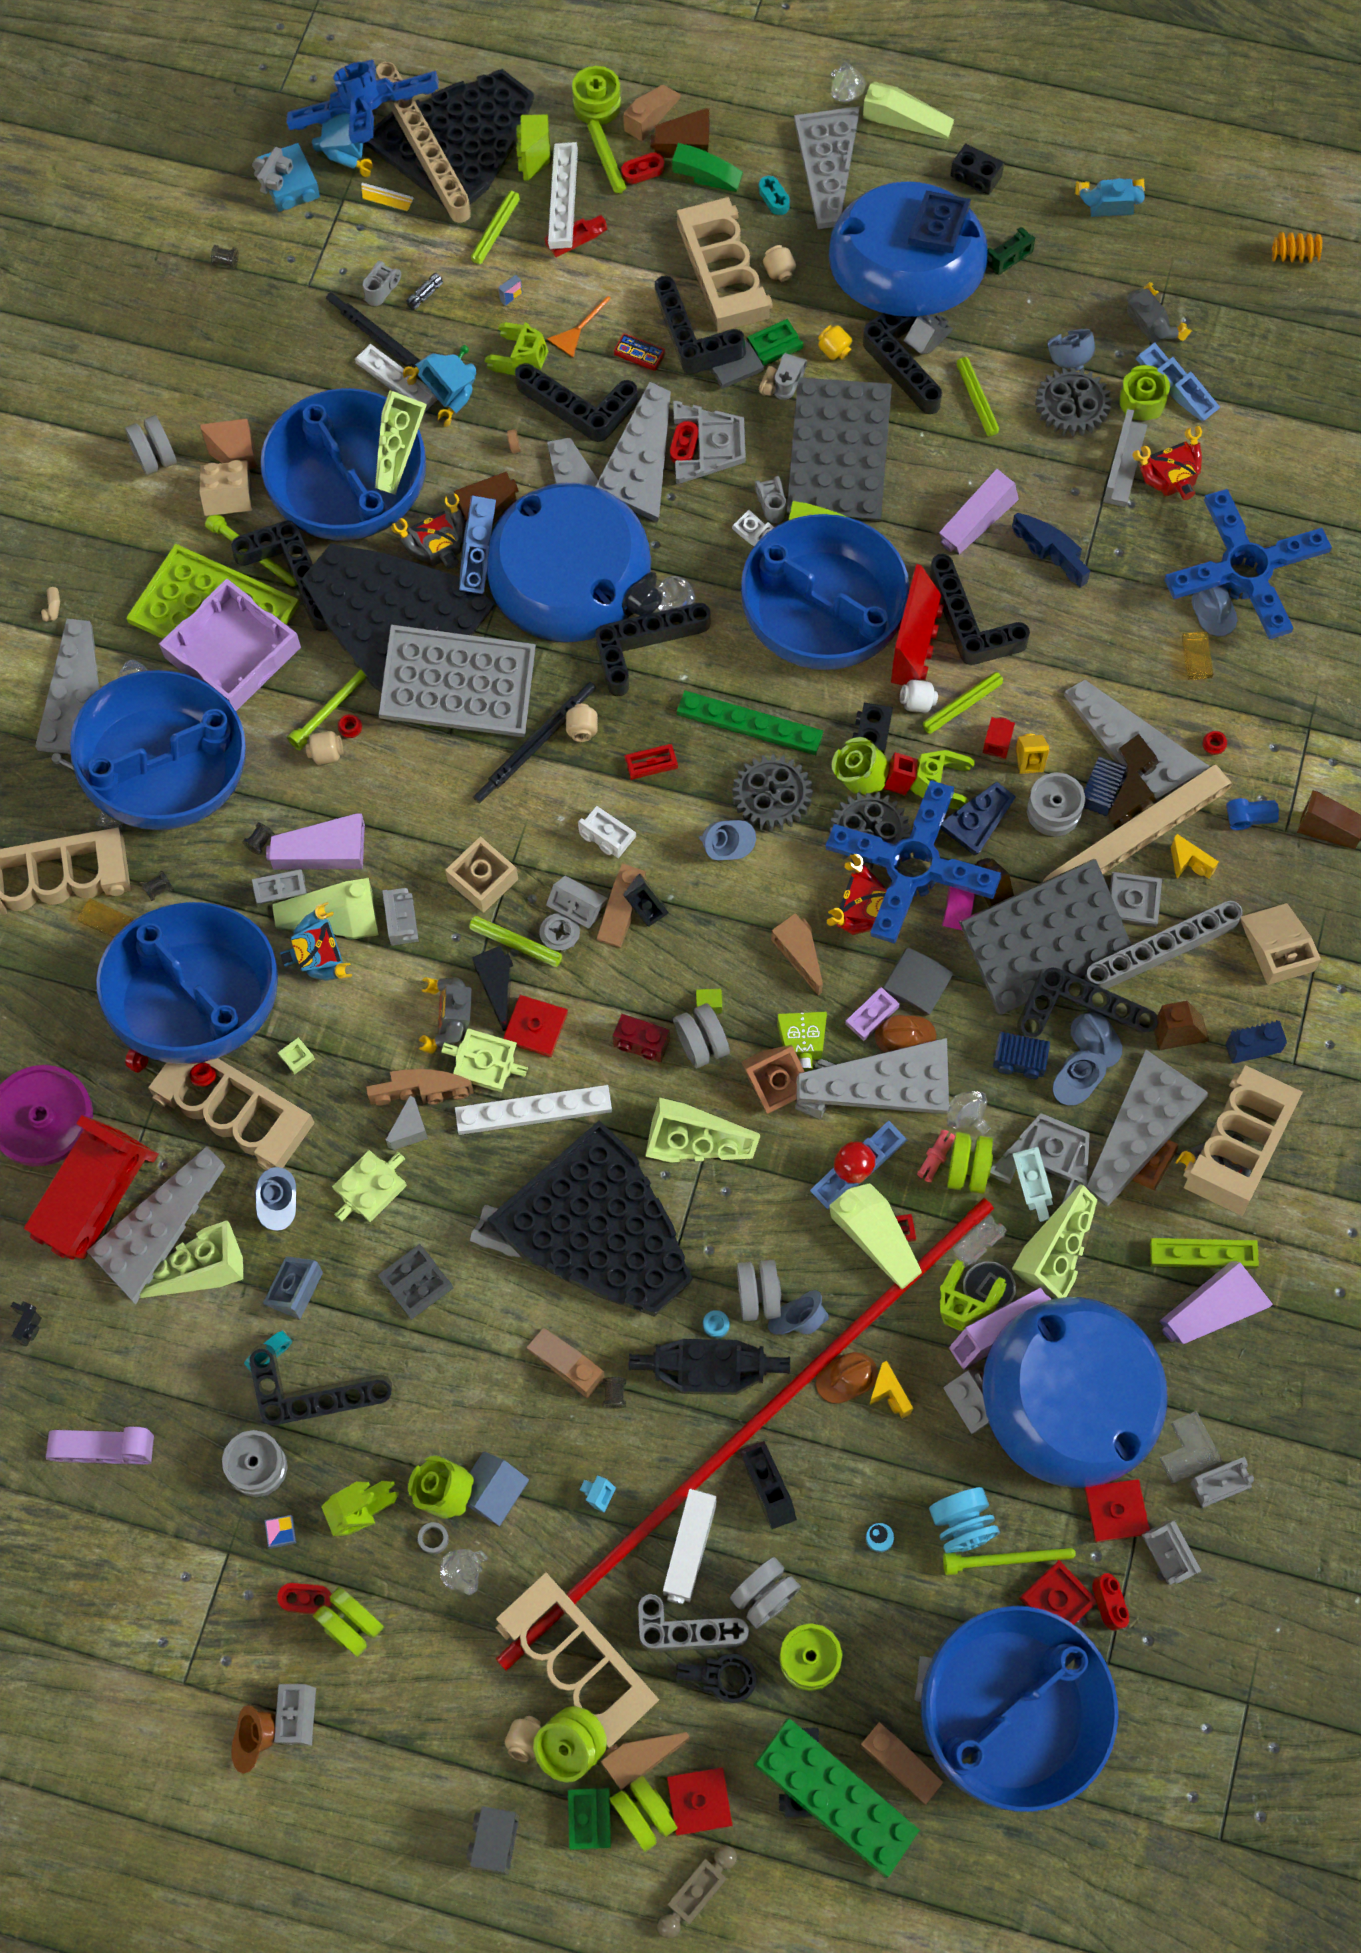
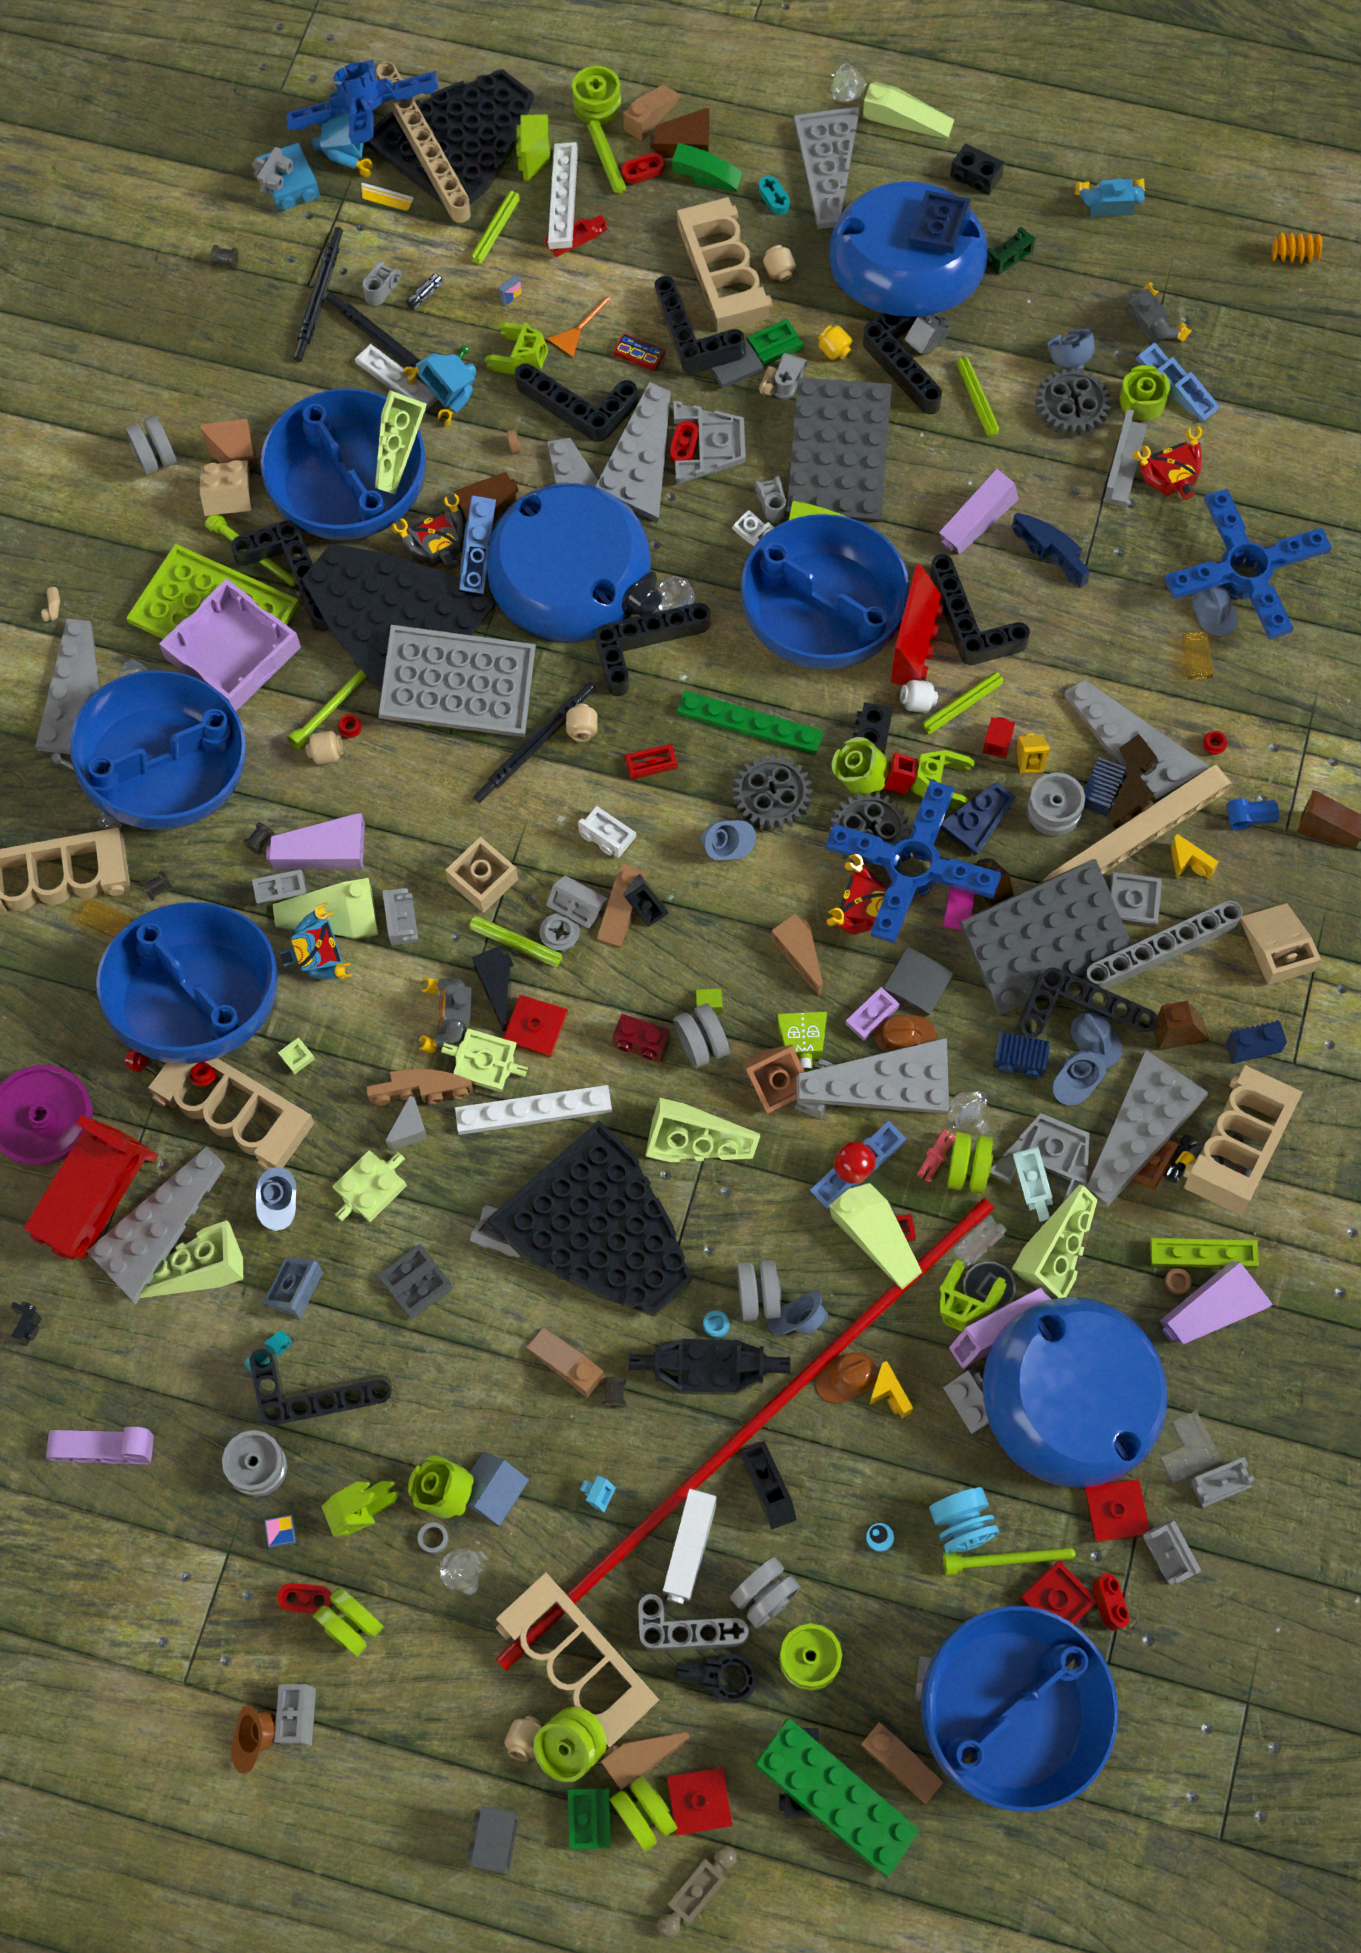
none -> black axle [293,227,343,362]
none -> medium nougat tile [1163,1268,1191,1296]
none -> black axle [1164,1134,1197,1183]

